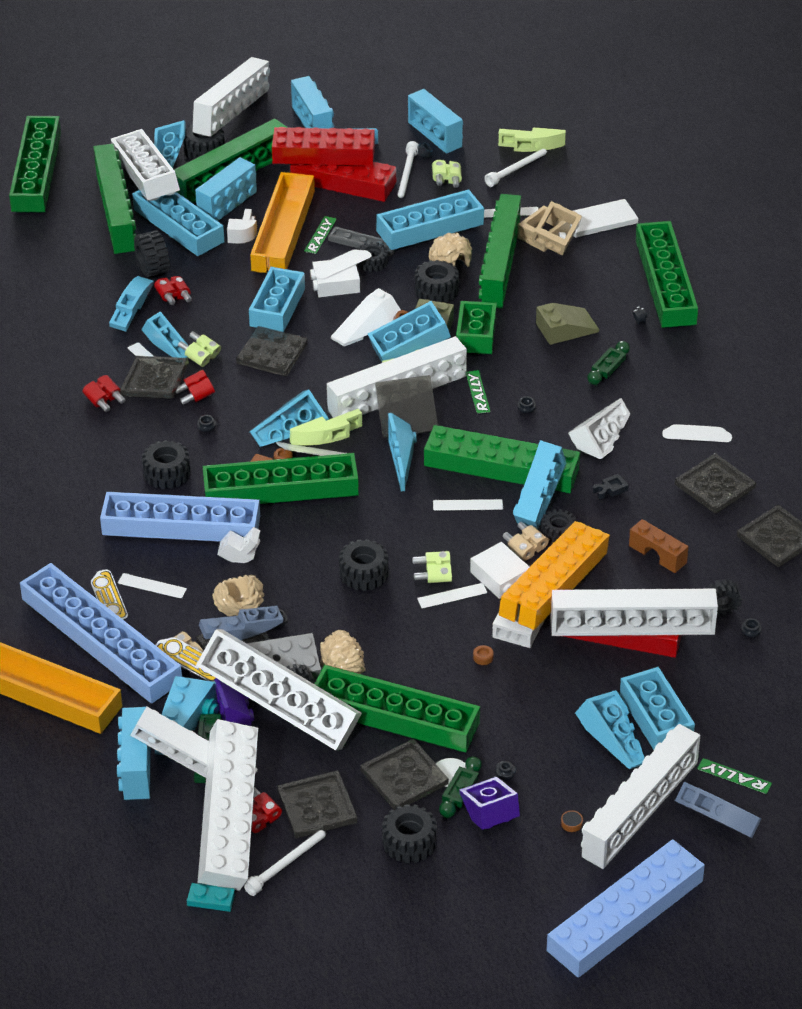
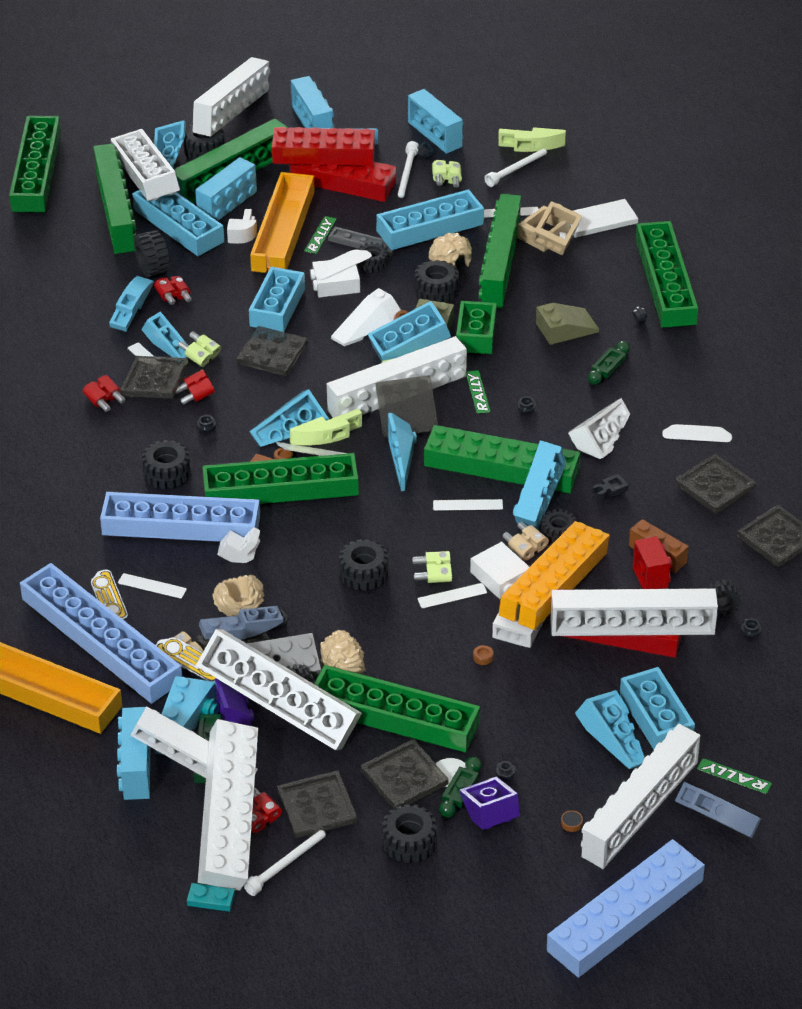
none -> red brick [633,536,672,589]

